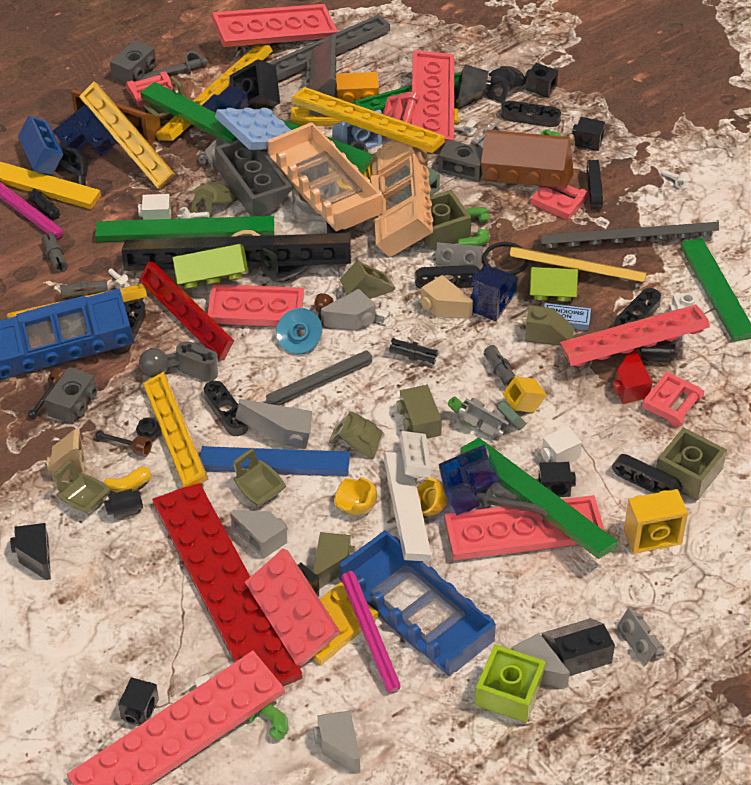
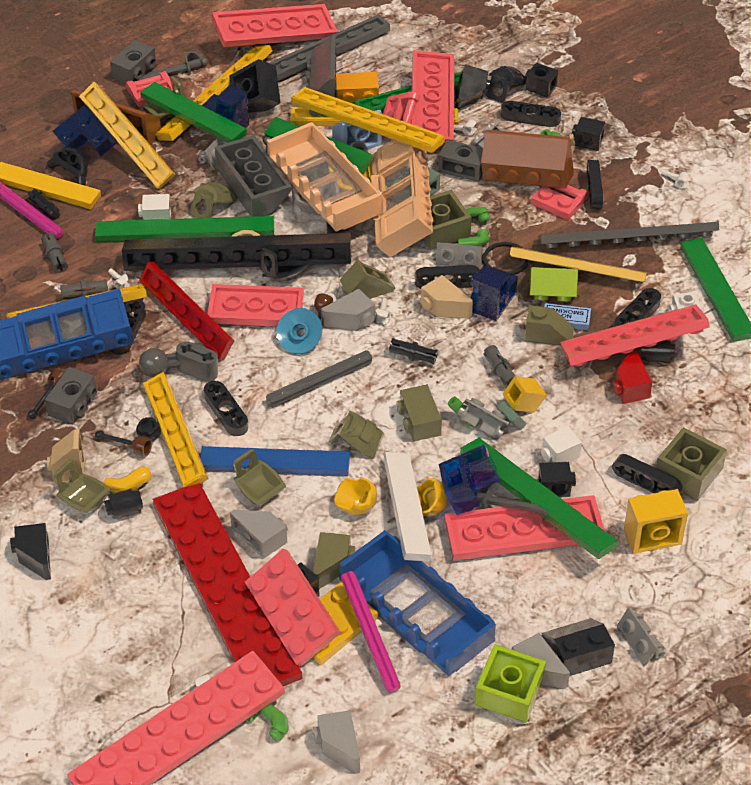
blue brick [18,115,63,175] -> none
black brick [118,677,159,725] -> none
lime brick [173,244,249,289] -> none
white hand [177,207,210,219] -> none
light blue plate [215,108,291,150] -> none
light grey slope [236,399,312,449] -> none
white plate [400,431,432,478] -> none
coral plate [642,371,704,427] -> none

